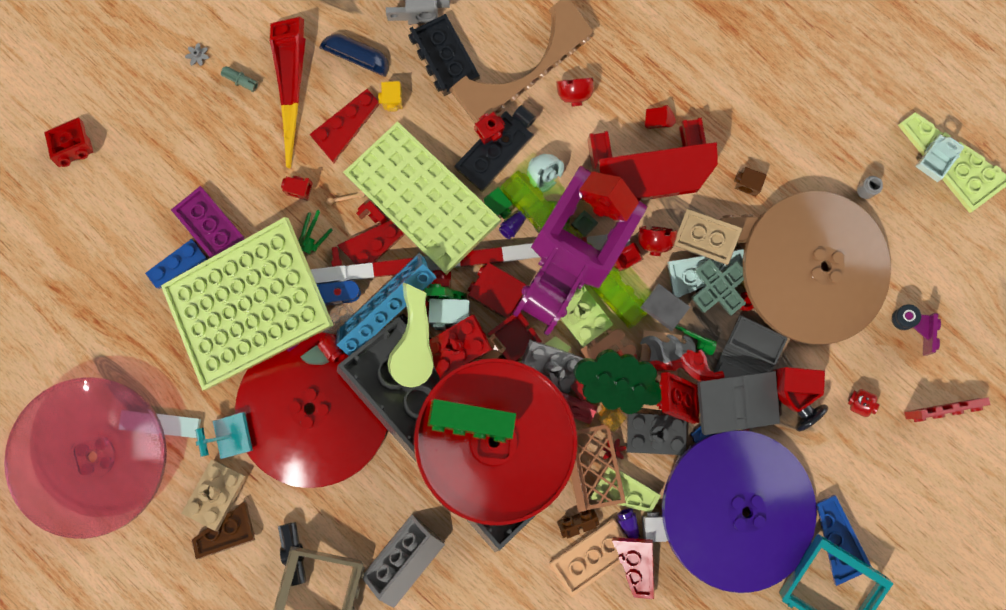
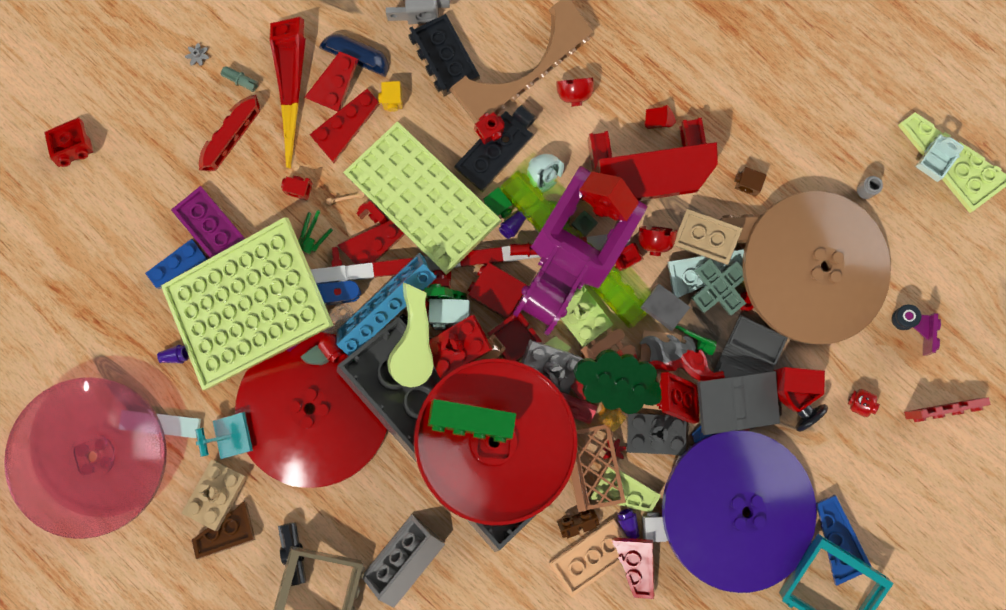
none -> dark purple cone [157,345,189,364]
none -> red brick [199,95,260,172]
none -> red wing [304,52,359,112]
none -> red axle [510,242,538,257]

